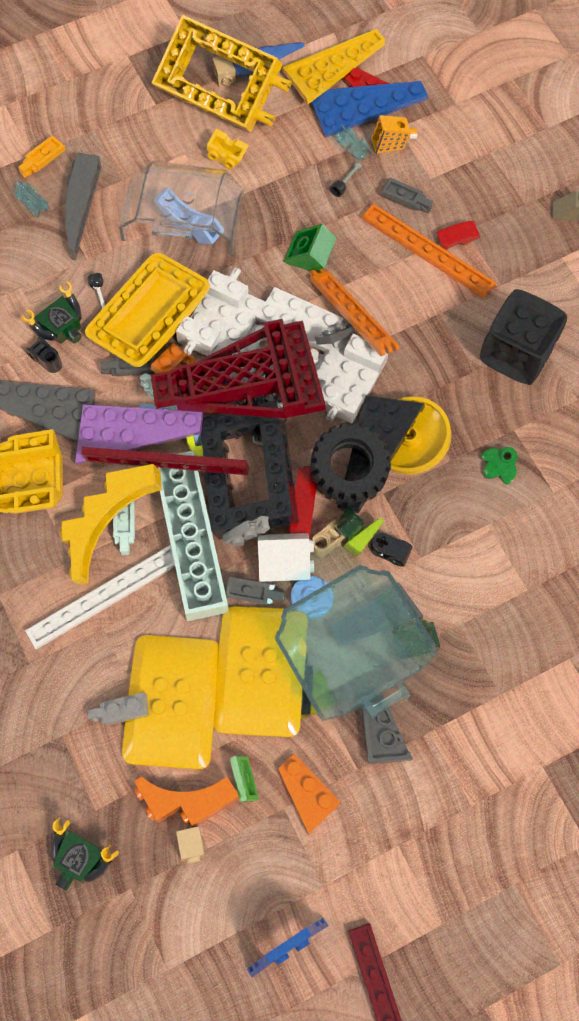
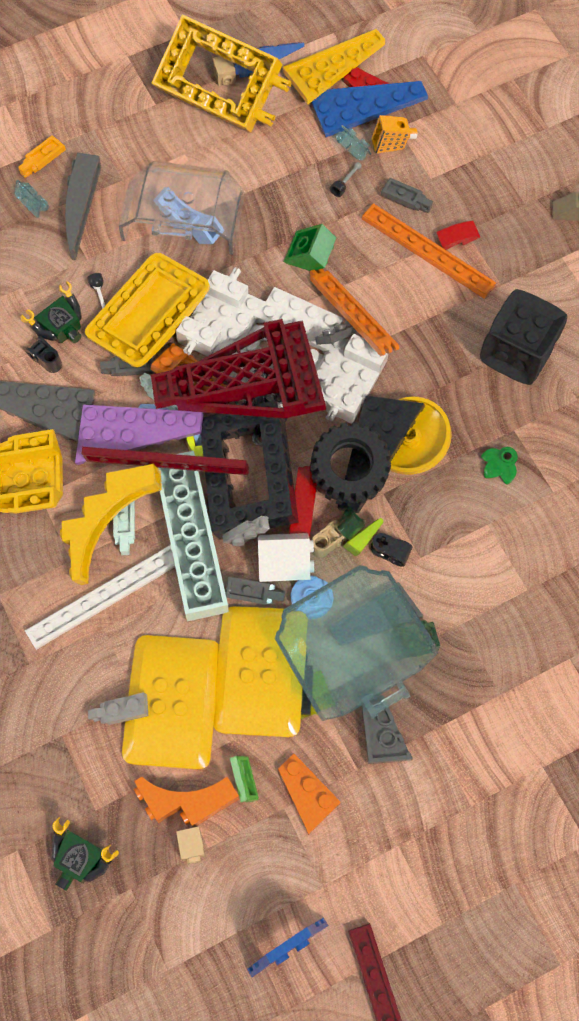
yellow cylinder [207,129,249,169] -> none

